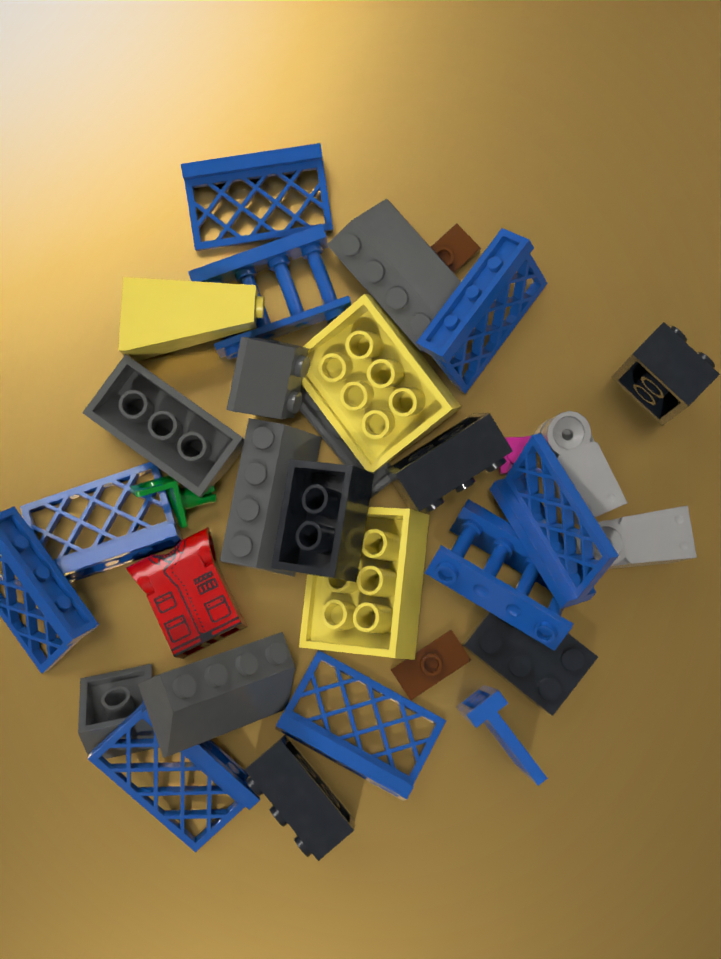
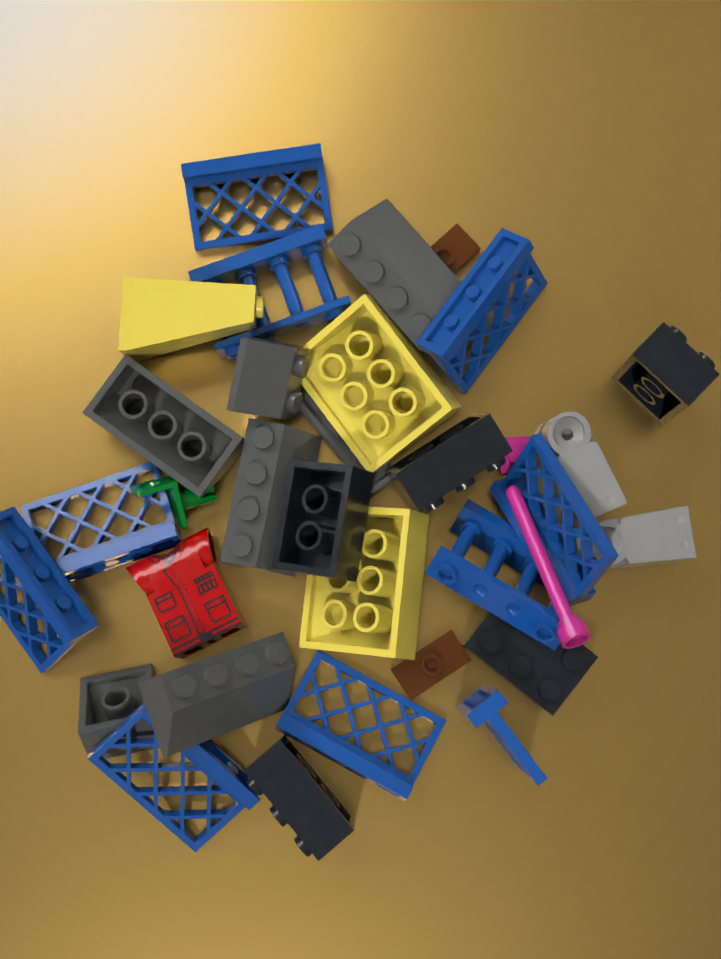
none -> dark pink piece [506,485,591,649]

